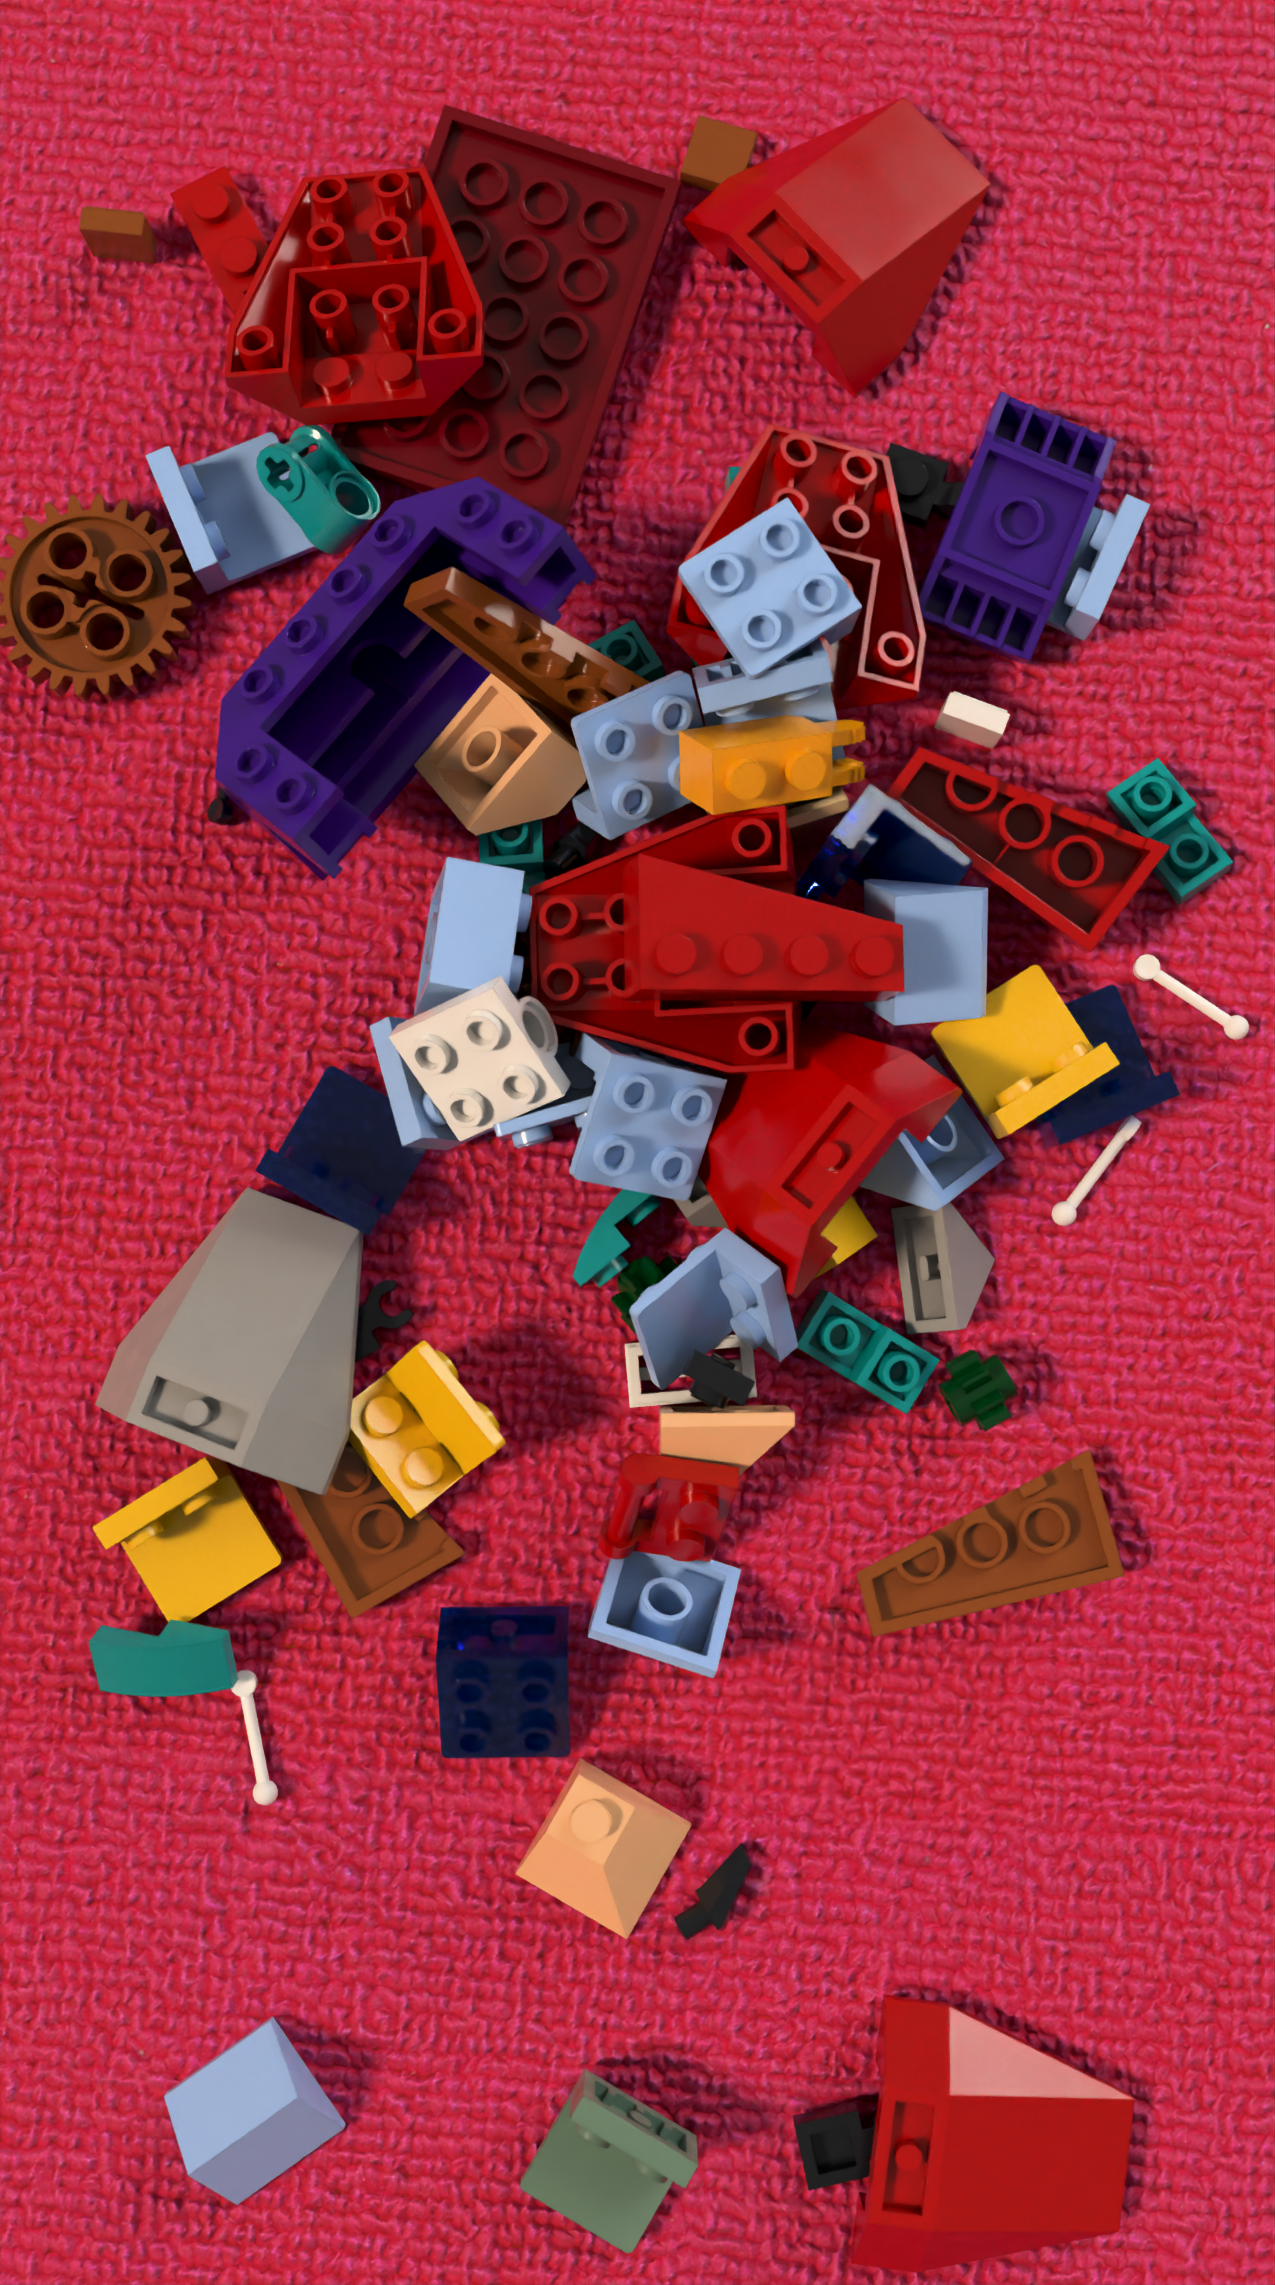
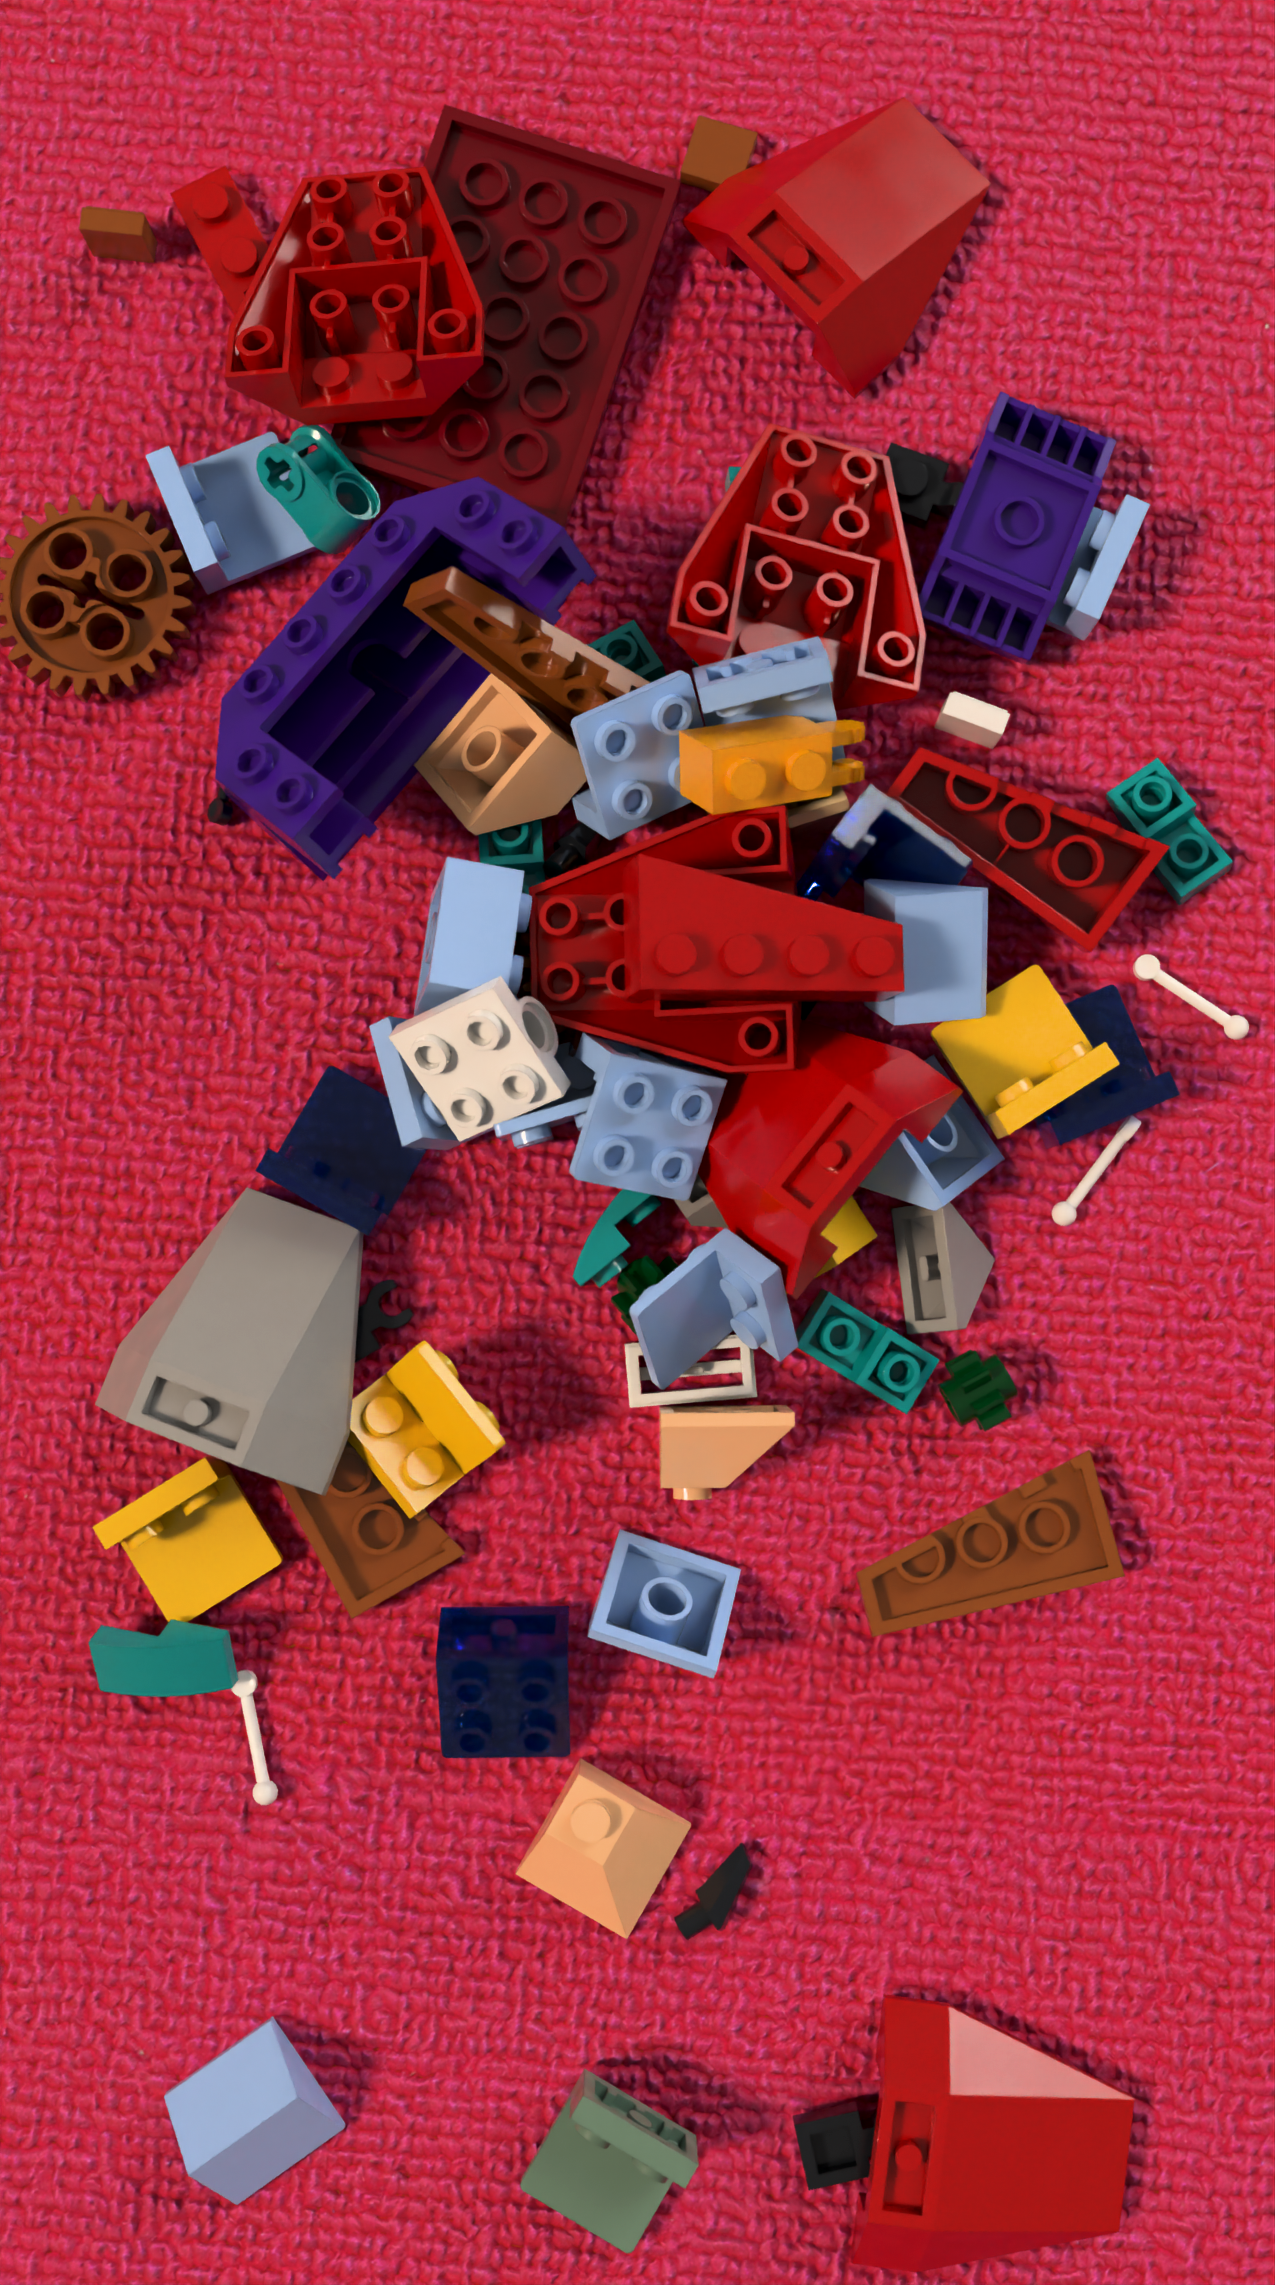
red plate [597,1453,739,1562] -> none
light blue bracket [678,497,862,679] -> none
black plate [682,1348,755,1410] -> none

